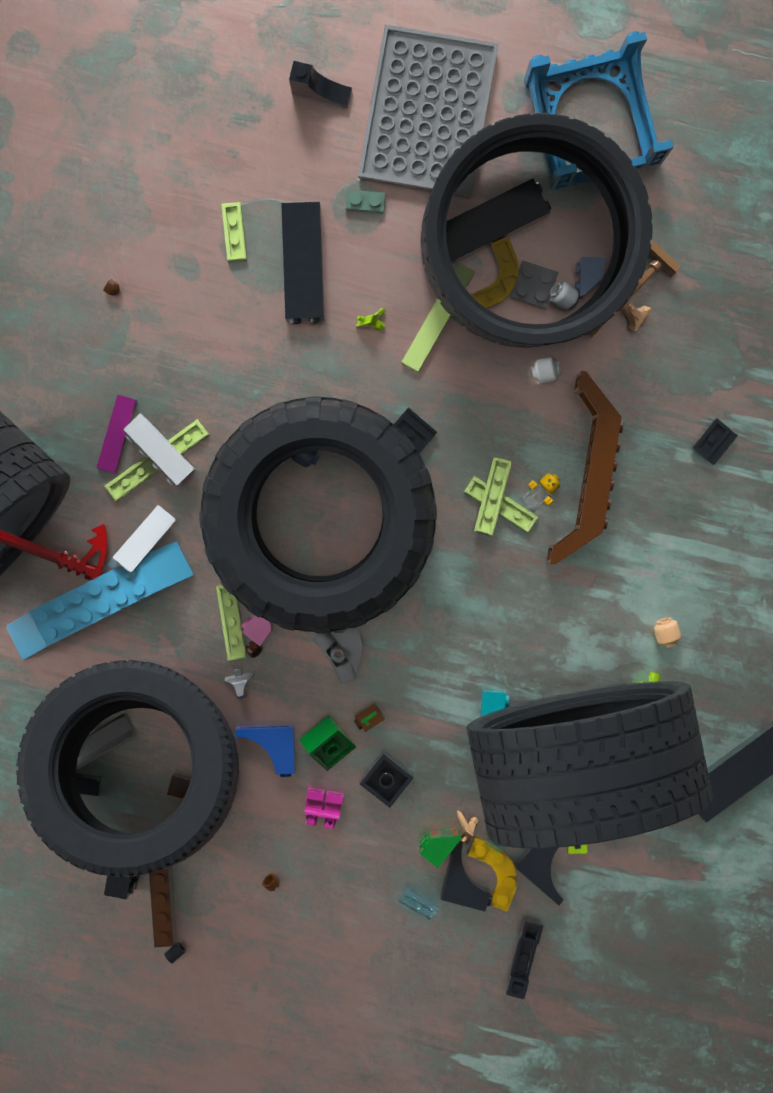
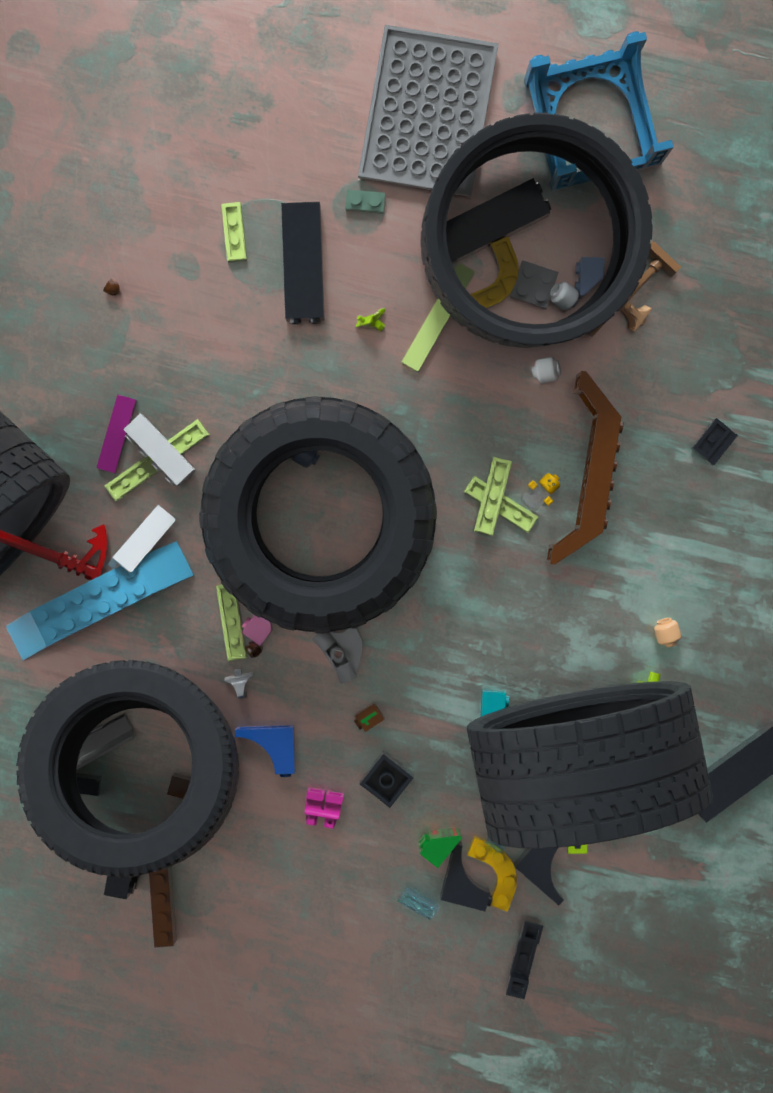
black hinge [164,942,186,964] -> none
reddish brown hinge [262,874,279,891] -> none
black arch [289,61,352,108] -> none
green slope [299,715,356,771] -> none
black plate [394,407,437,454] -> none
light nougat piece [457,812,479,845] -> none

